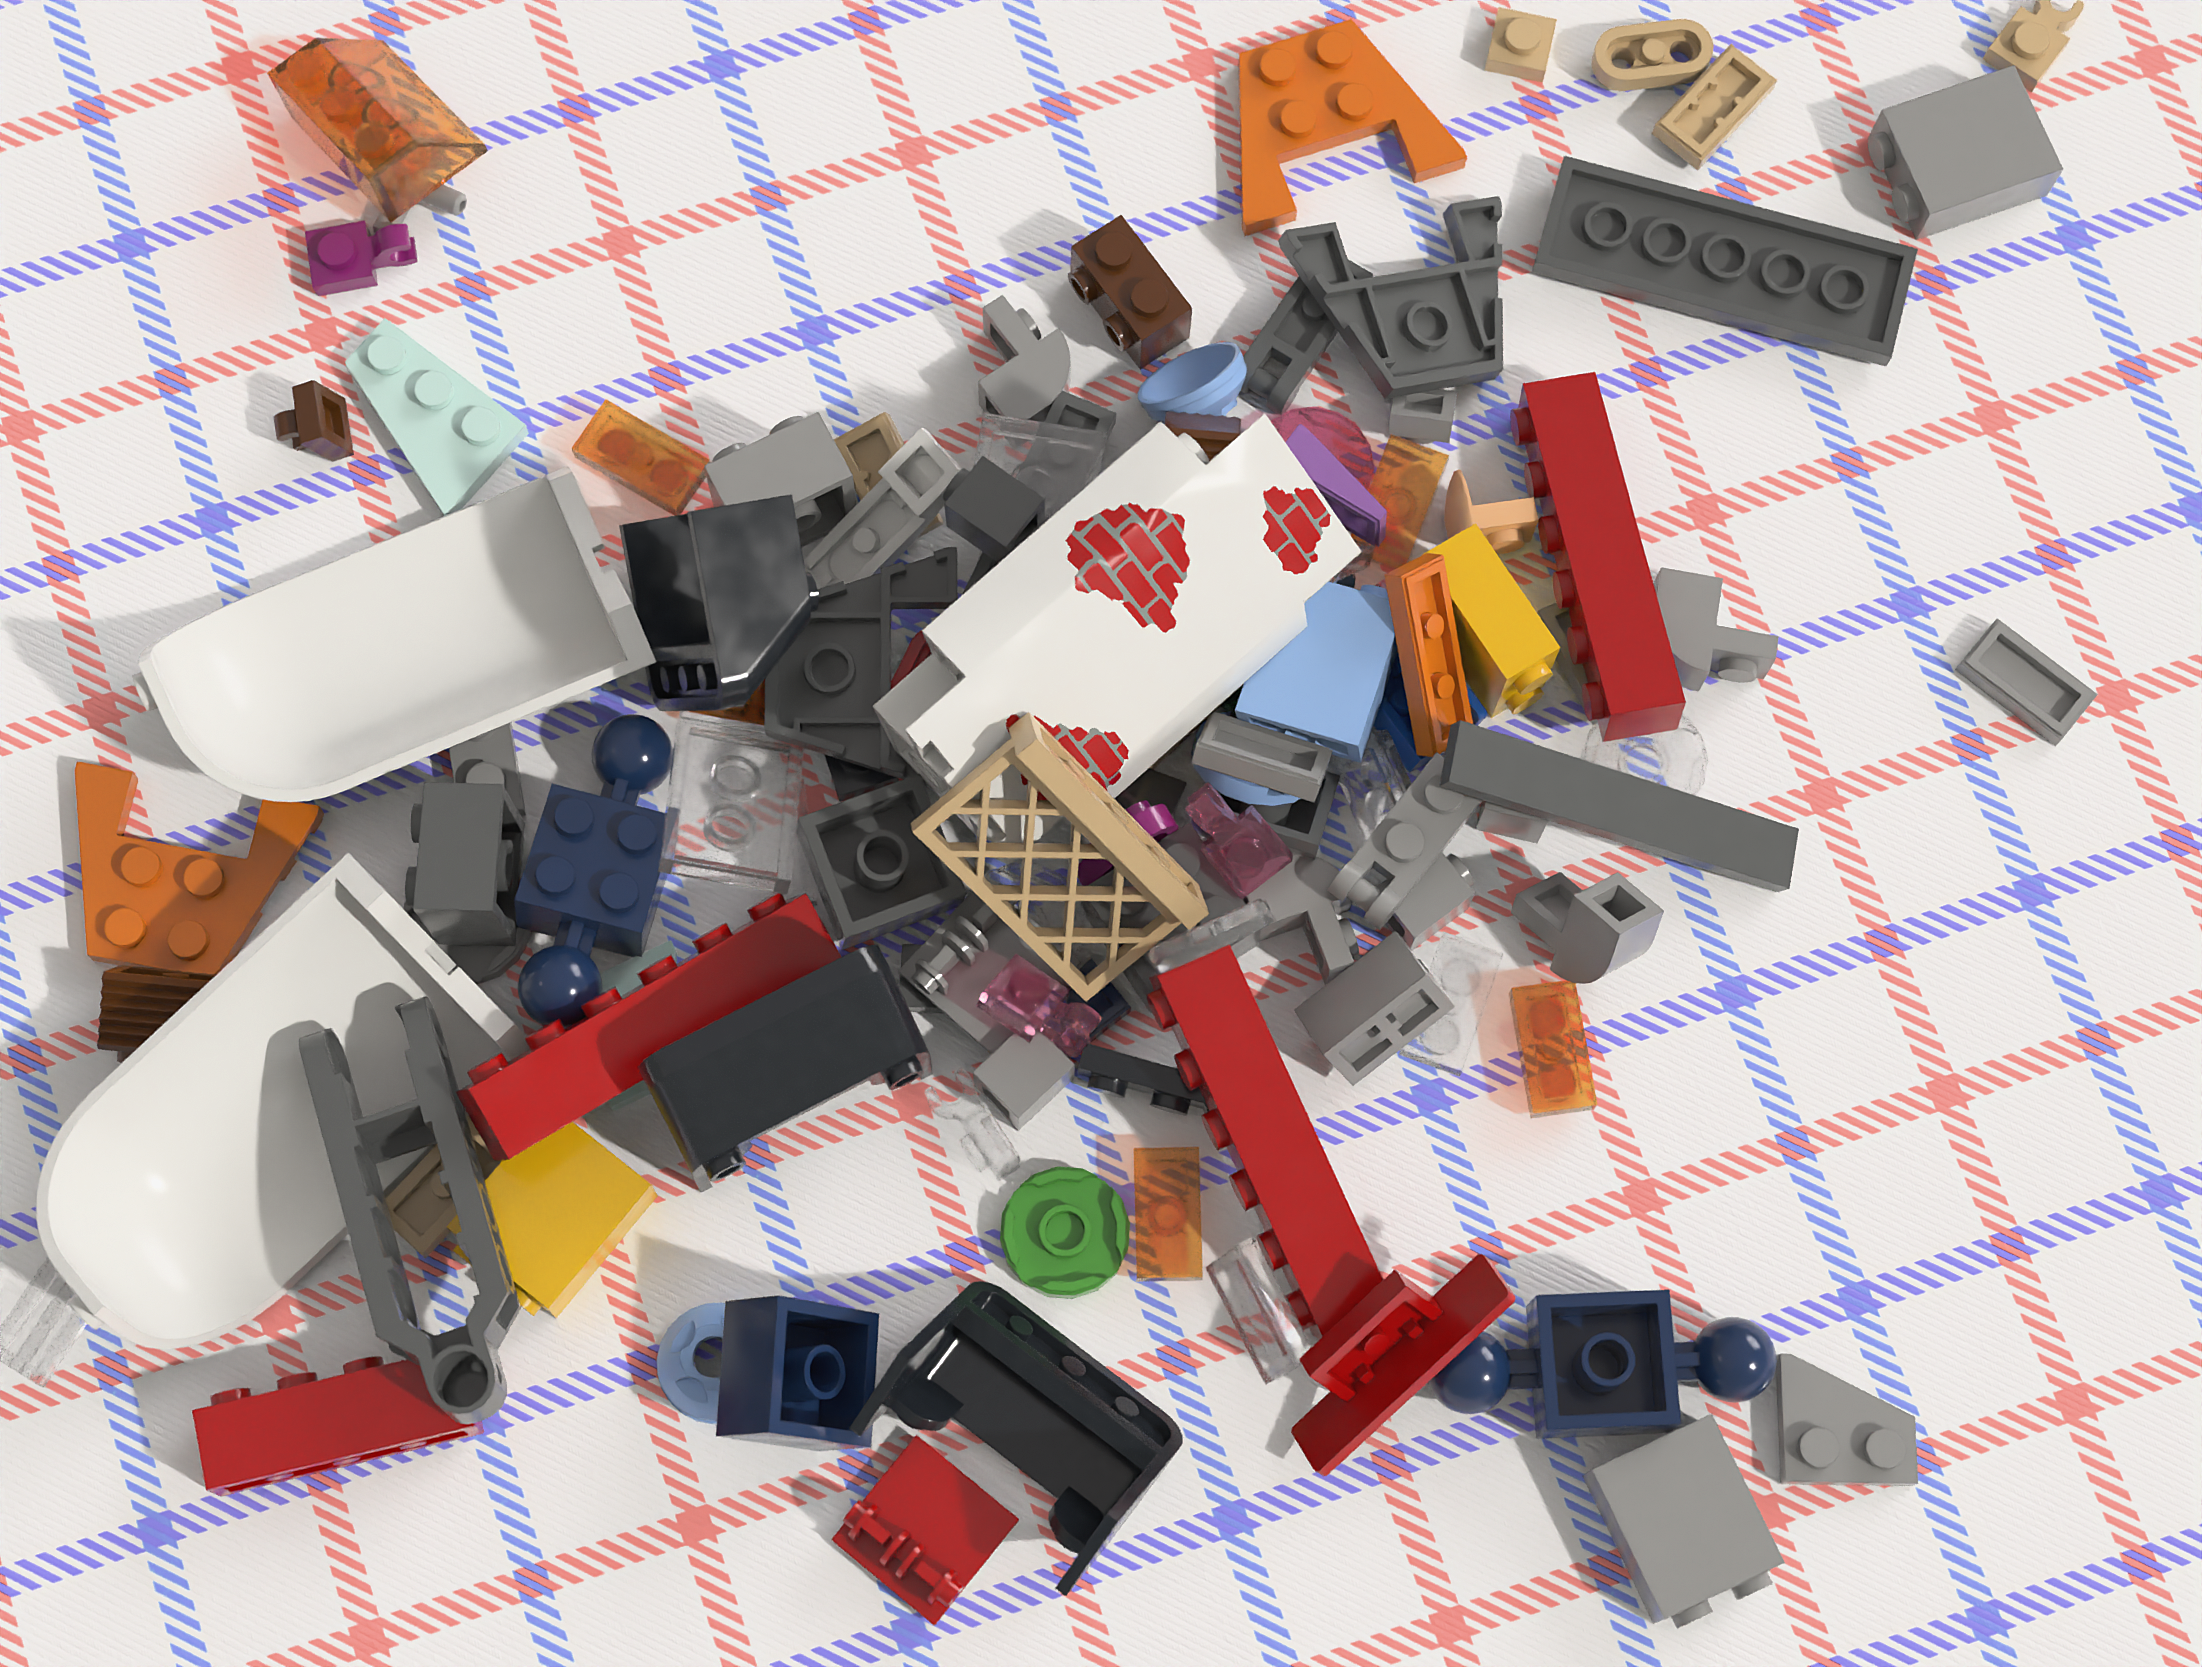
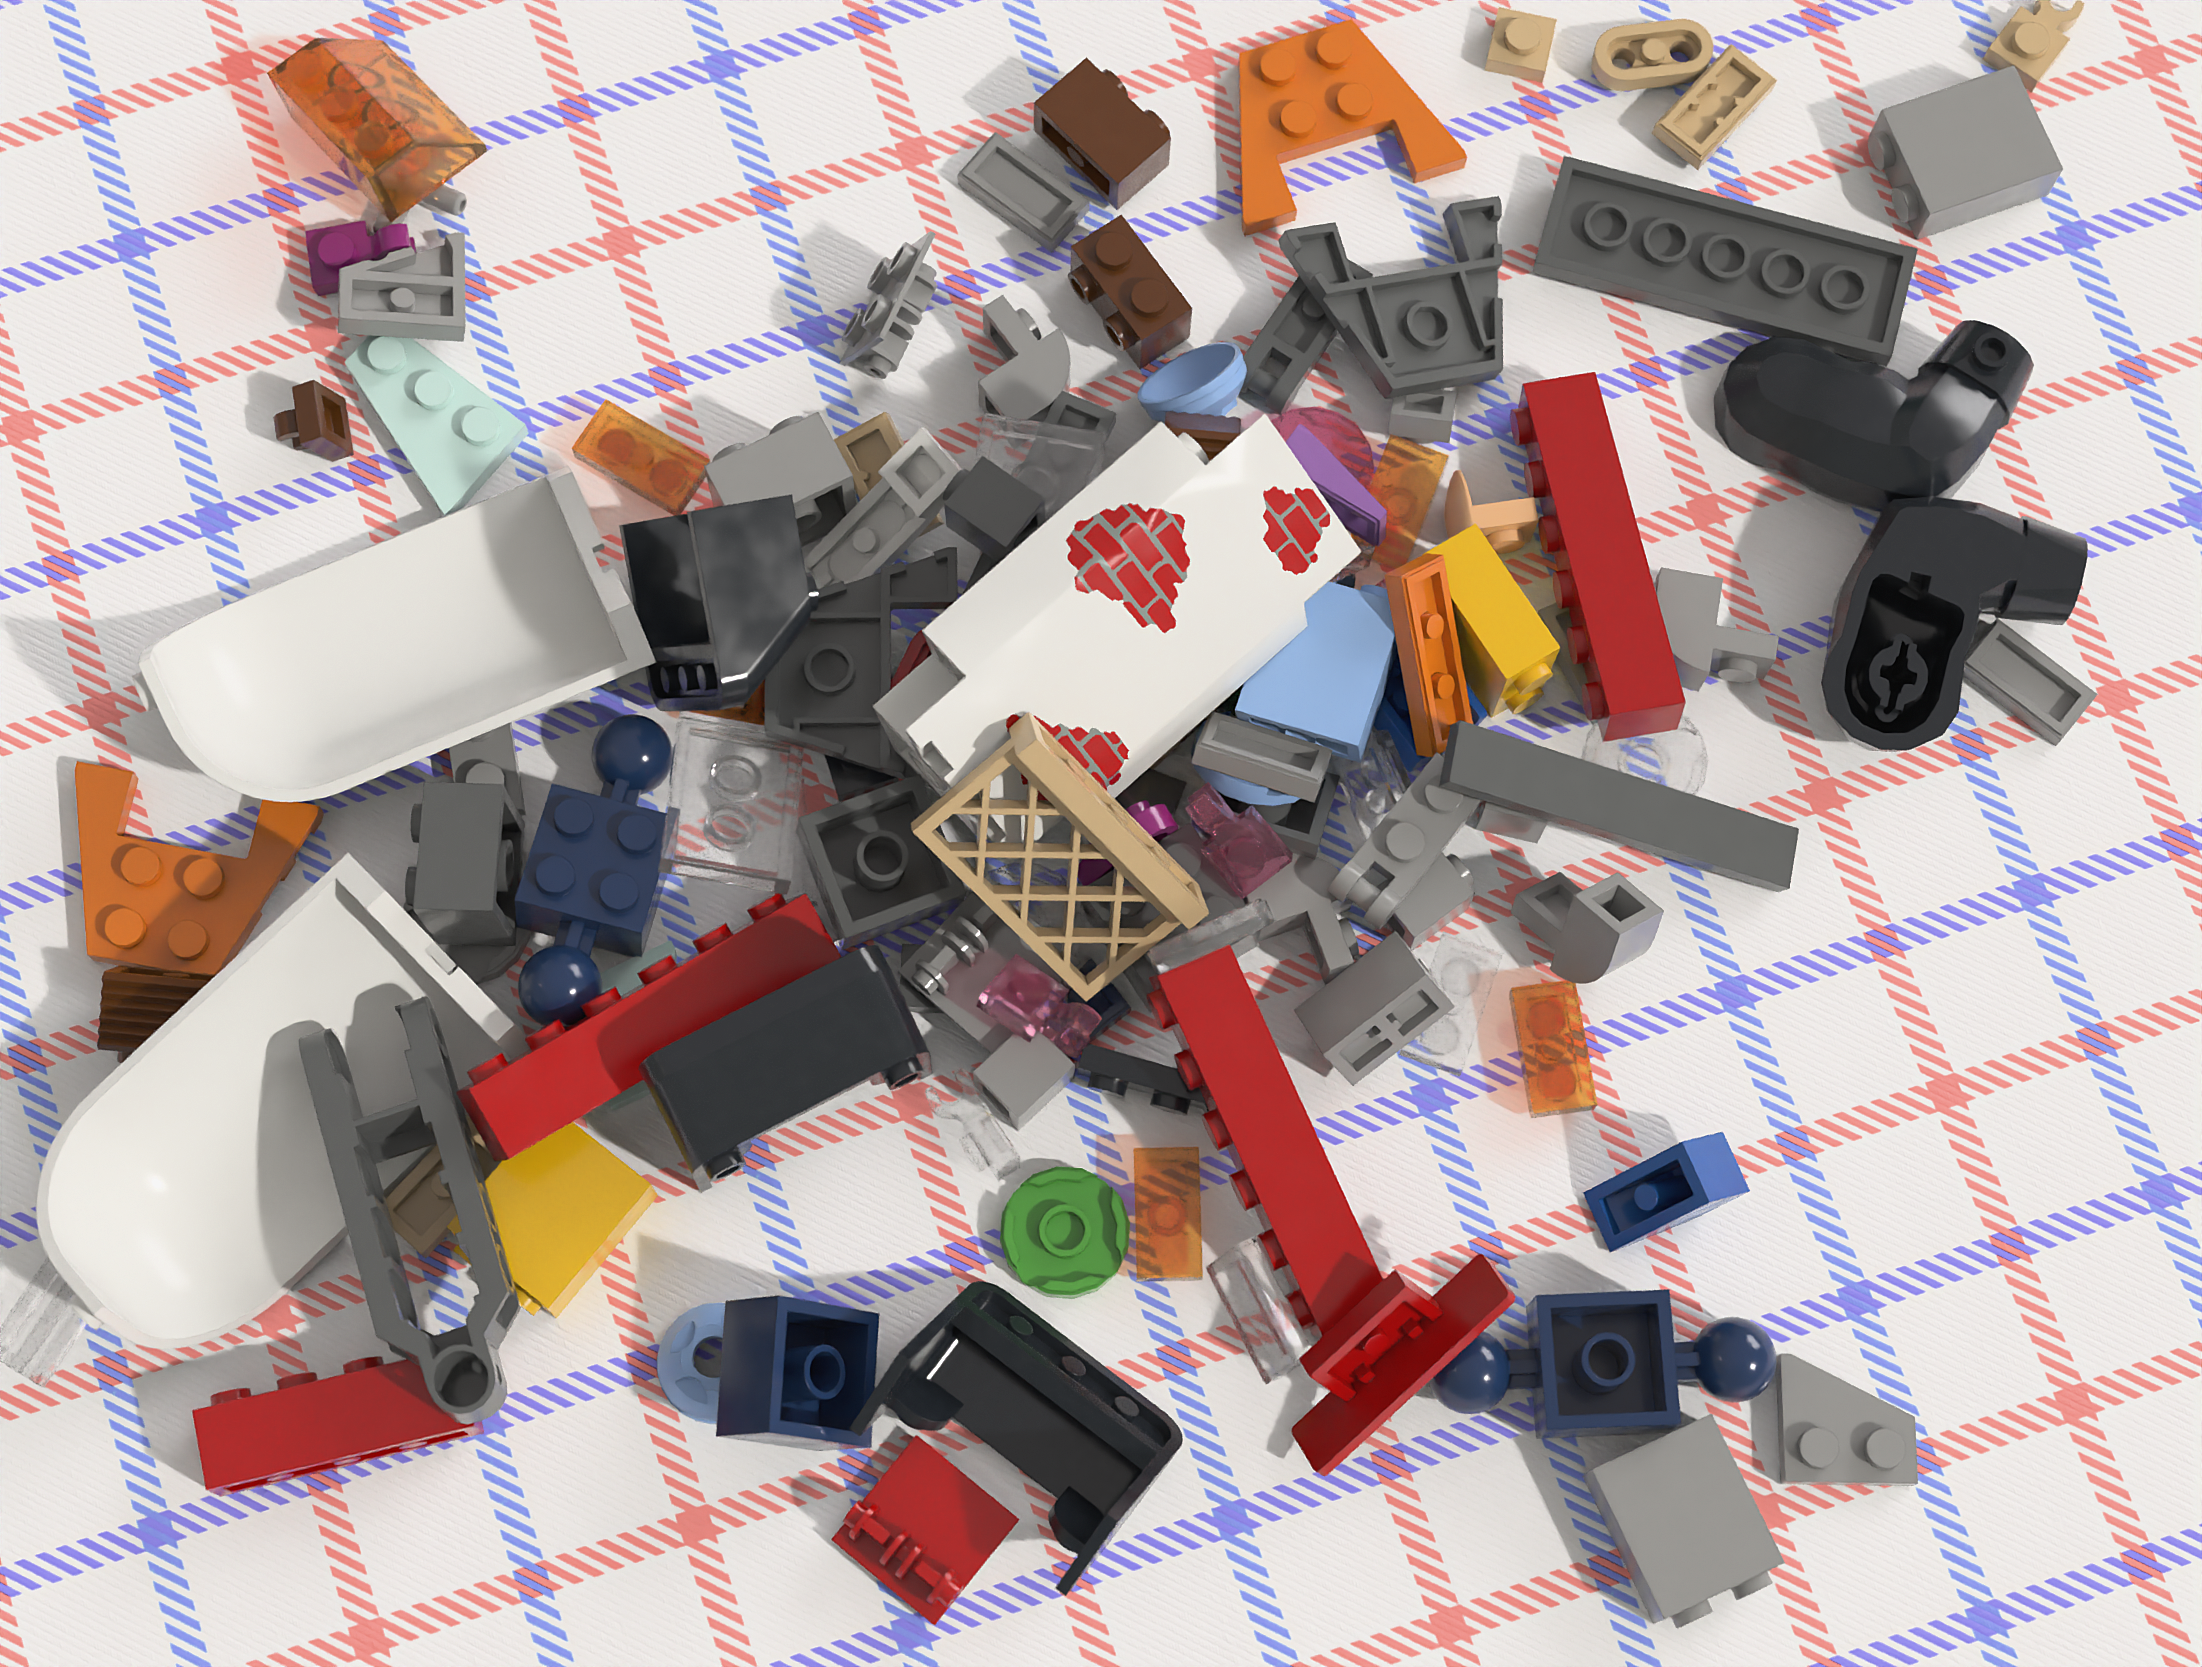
none -> light grey wing [338,232,466,342]
none -> light grey hinge [840,231,937,379]
none -> light grey tile [957,132,1090,253]
none -> reddish brown brick [1034,57,1171,210]
none -> blue slope [1583,1131,1750,1252]
none -> black piece [1713,320,2034,513]
none -> black piece [1821,497,2088,752]

